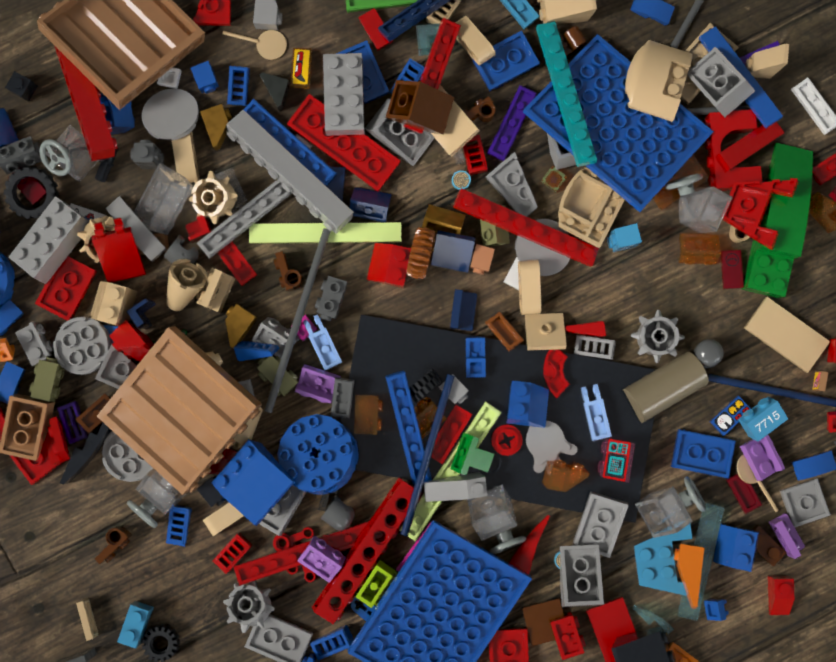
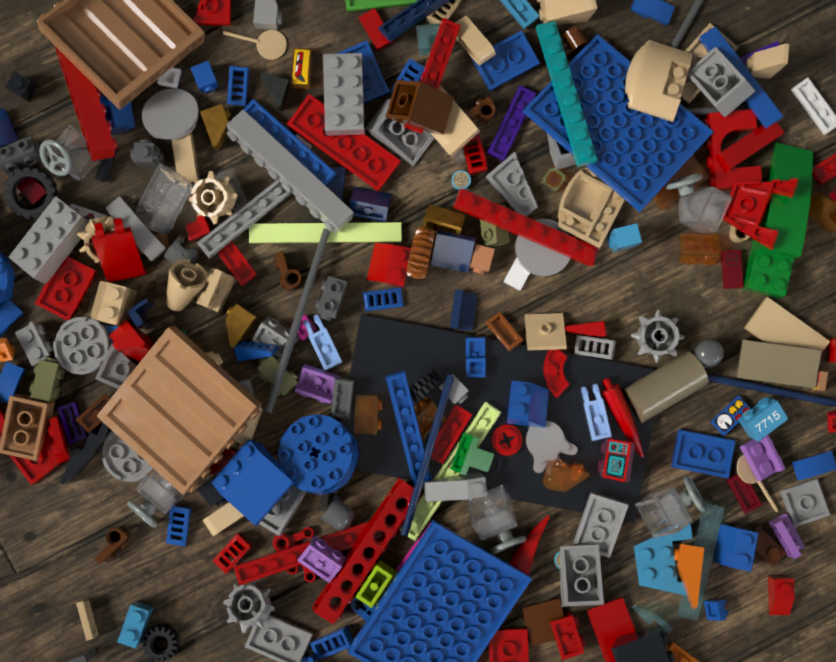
tan beam [518,259,541,315] -> none
none -> blue slope [363,288,404,312]
none -> red piece [600,377,644,458]
none -> dark tan tile [736,339,821,388]

